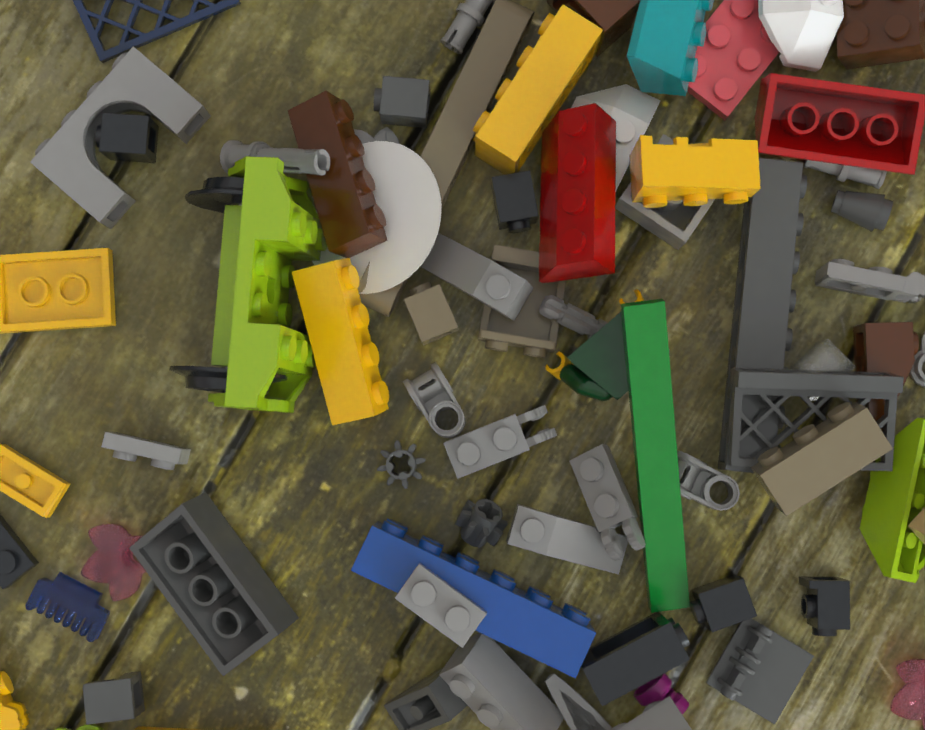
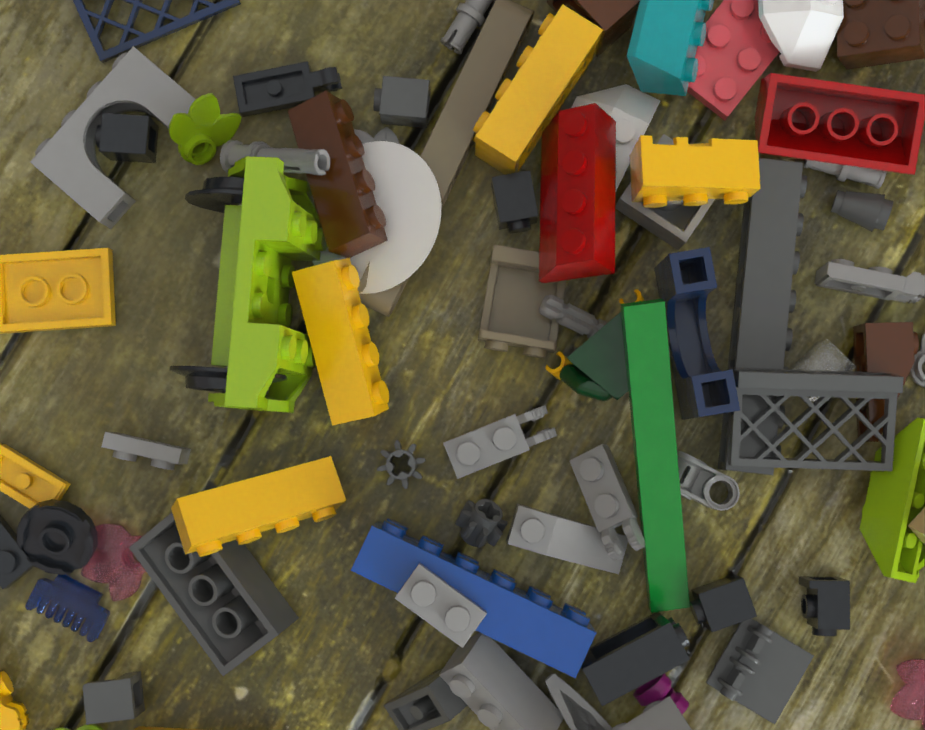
light grey piece [402,362,466,438] -> none
dark tan brick [404,282,459,346] -> none
light grey slope [420,233,533,321] -> none
dark tan brick [751,402,893,516] -> none
none -> black tile [16,499,98,575]
none -> lime plate [168,93,242,165]
none -> yellow brick [171,456,346,557]
none -> black plate [233,61,342,117]
none -> dark blue arch [654,247,740,420]

